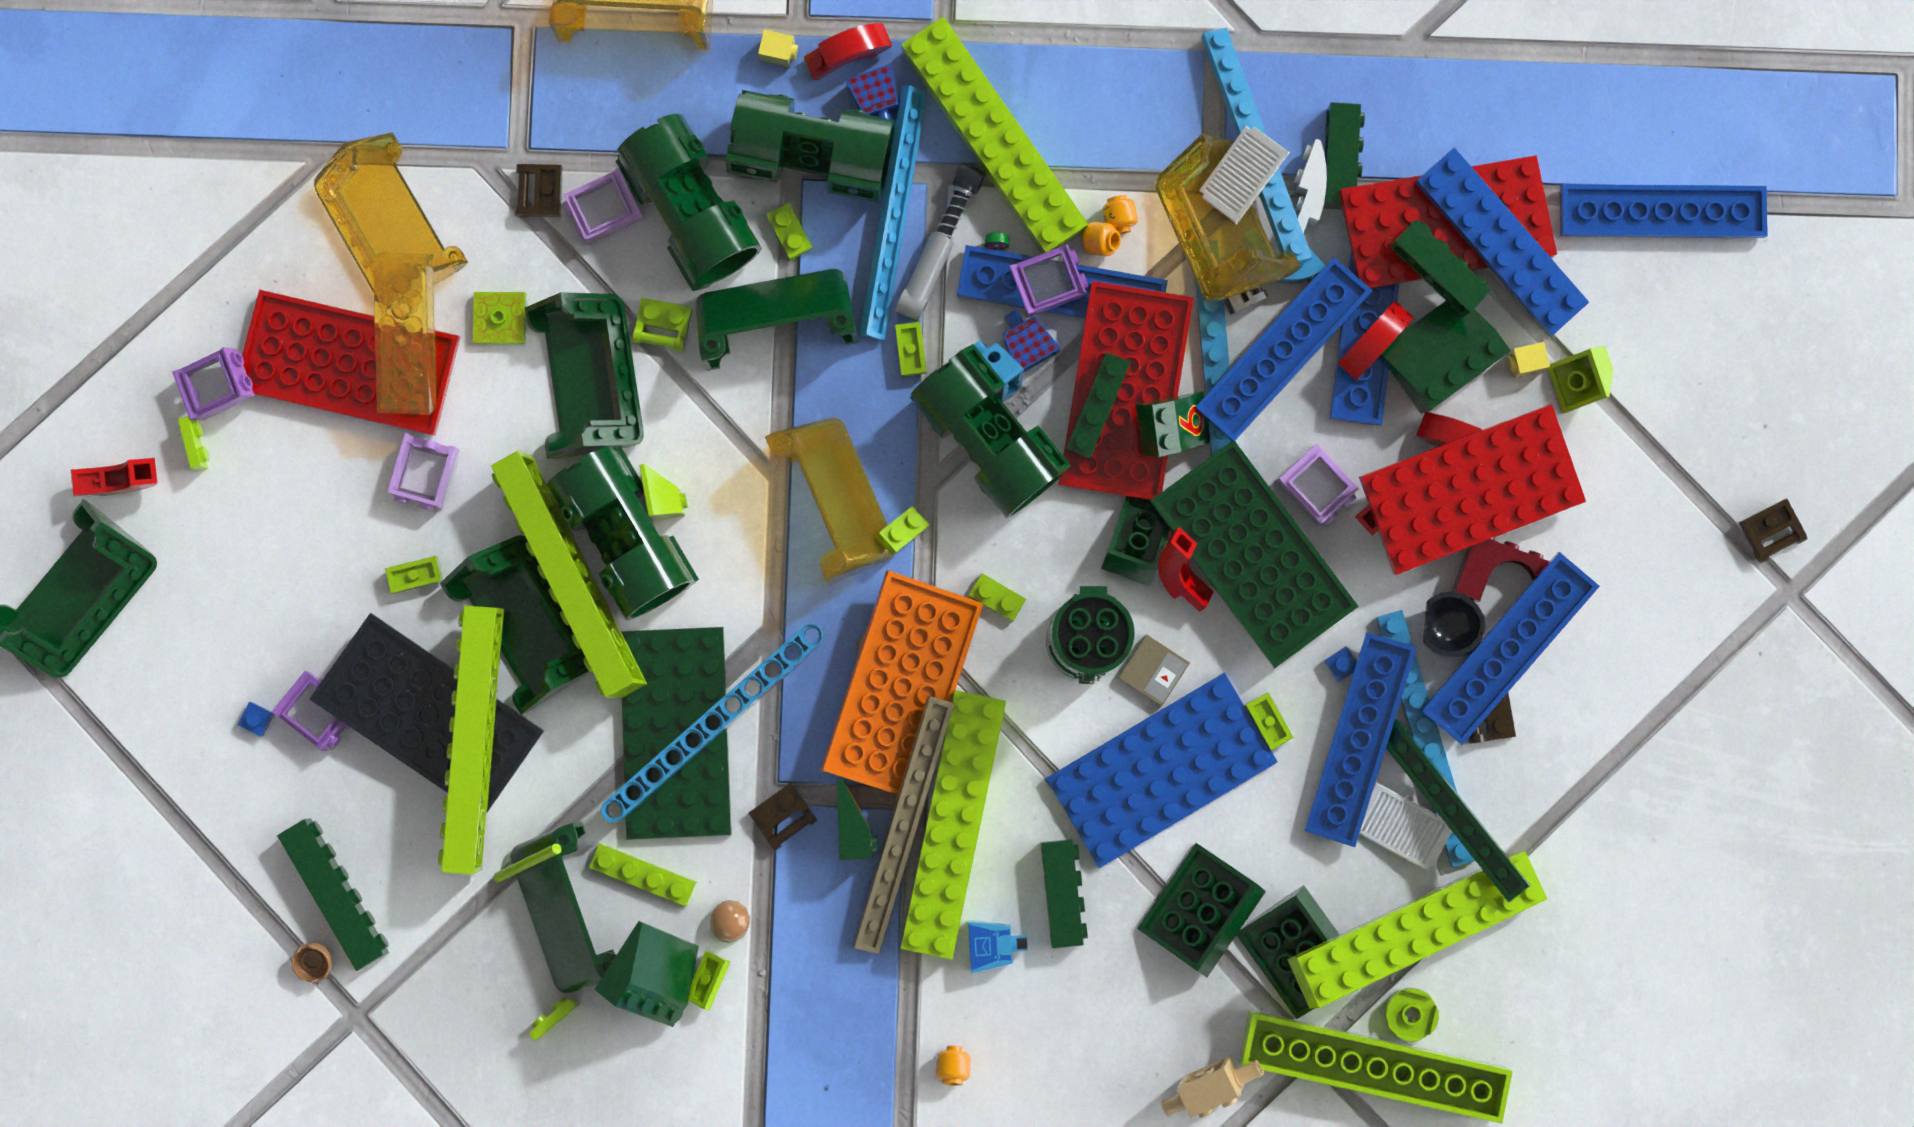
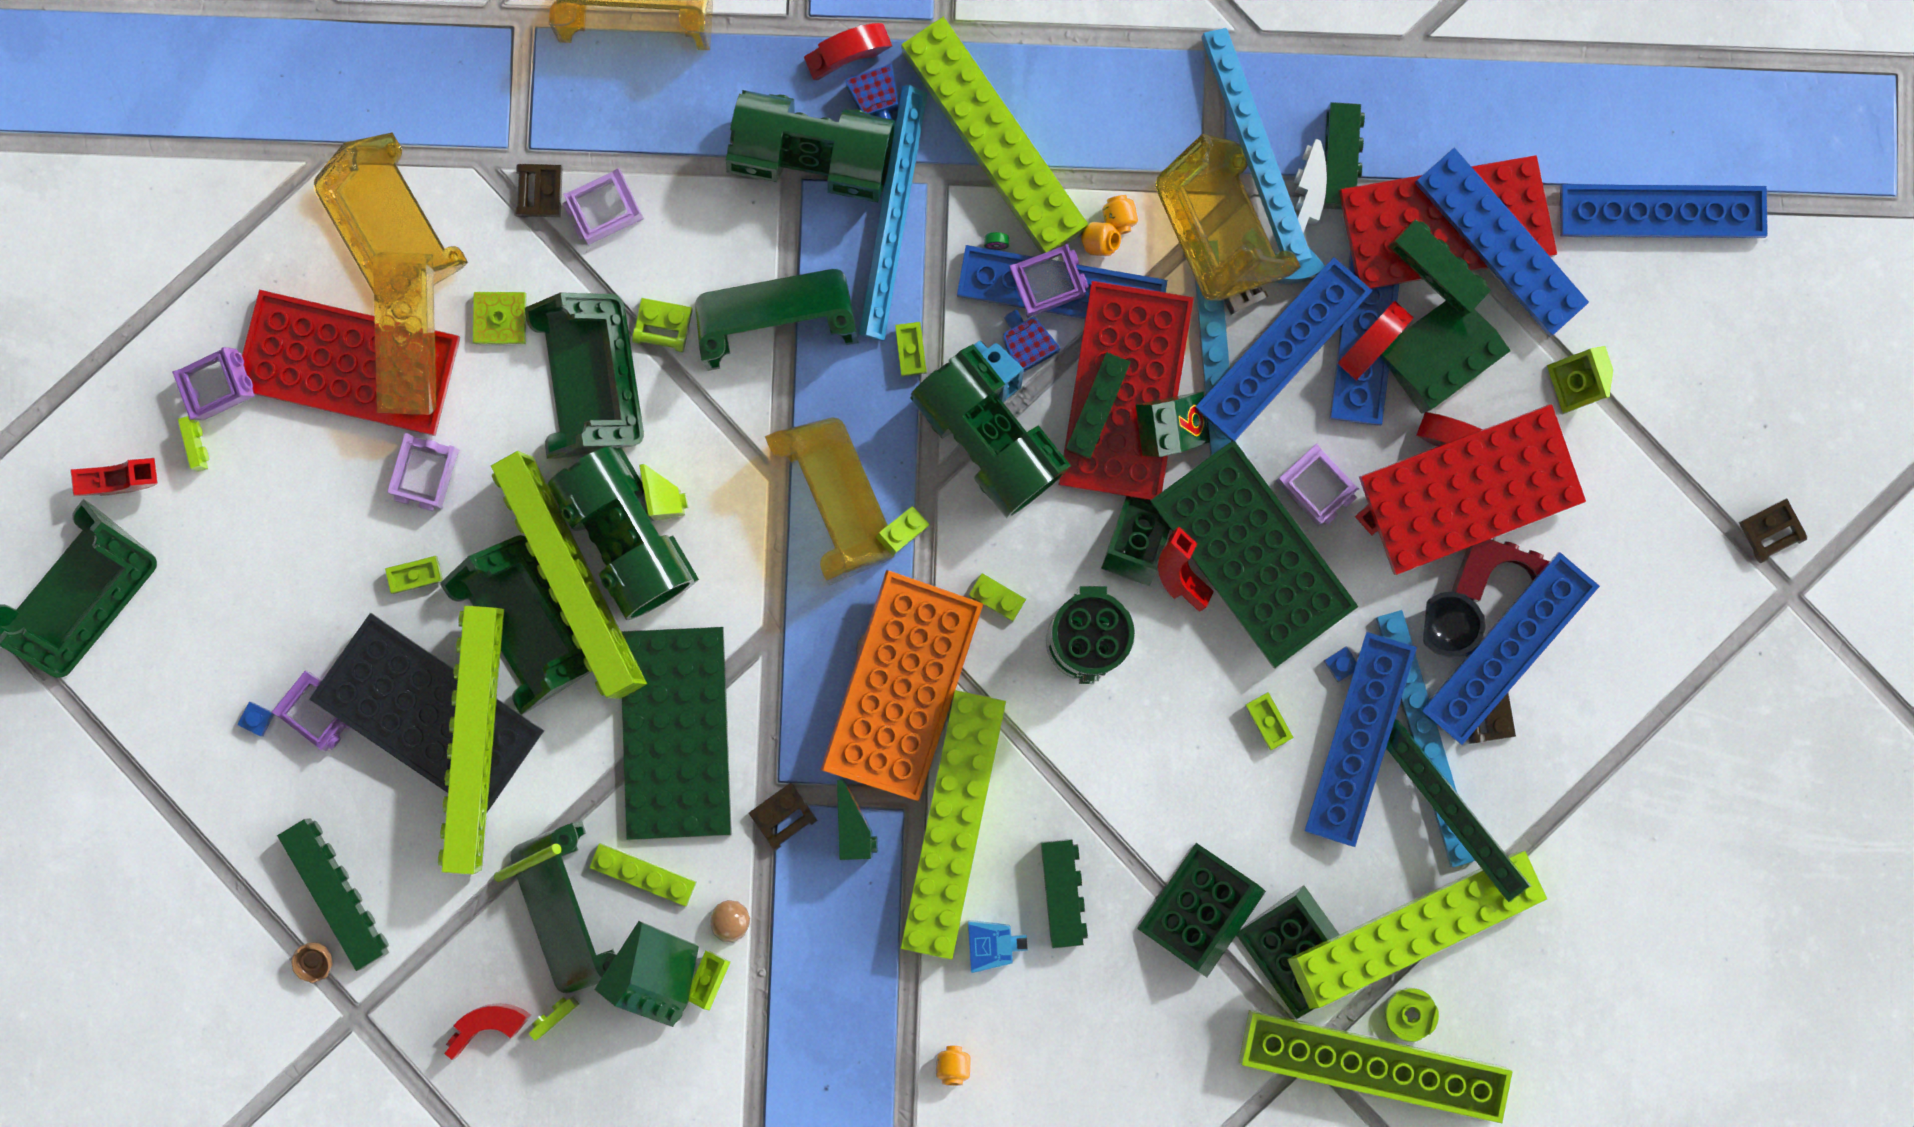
dark azure beam [601,623,824,822] -> none
dark green cylinder [615,114,762,291] -> none
light yellow brick [758,29,798,68] -> none
lime plate [766,203,813,261] -> none
dark tan plate [852,695,954,954] -> none
piece [895,162,986,322] -> none
blue plate [1046,672,1278,868] -> none
dark tan tile [1118,635,1190,706] -> none
tan brick [1161,1055,1264,1118] -> none
white window [1199,126,1290,224] -> none
white window [1359,782,1452,870] -> none
light yellow brick [1506,342,1550,377] -> none
none -> red arch [444,1003,531,1060]

